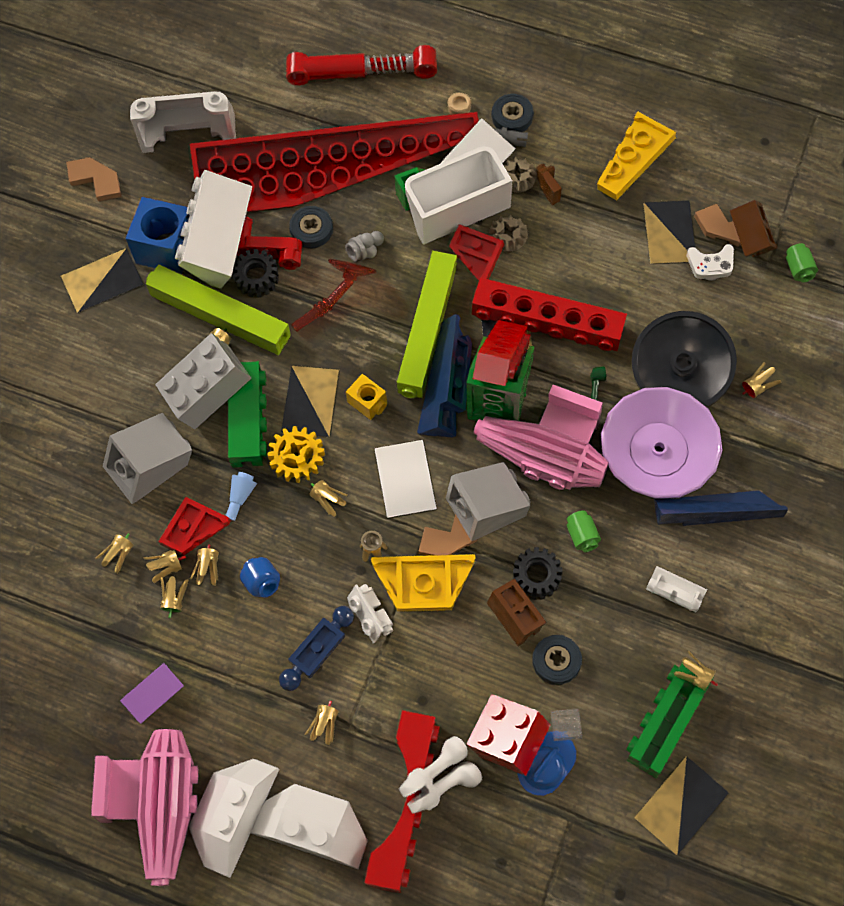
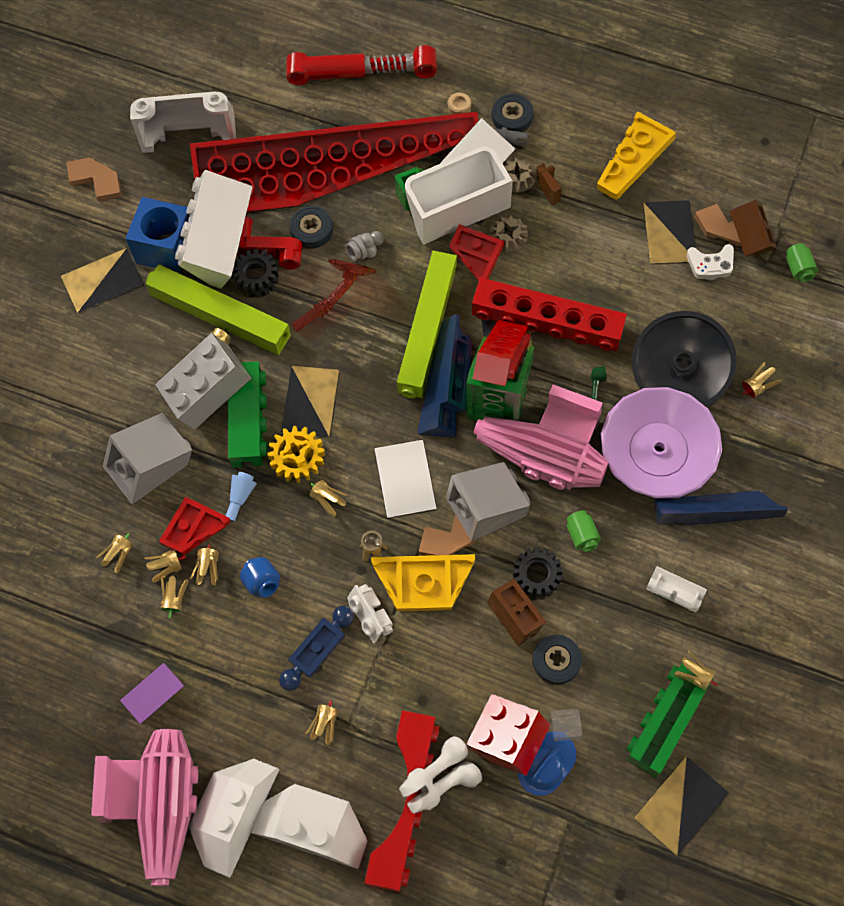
yellow brick [346,374,387,420] -> none

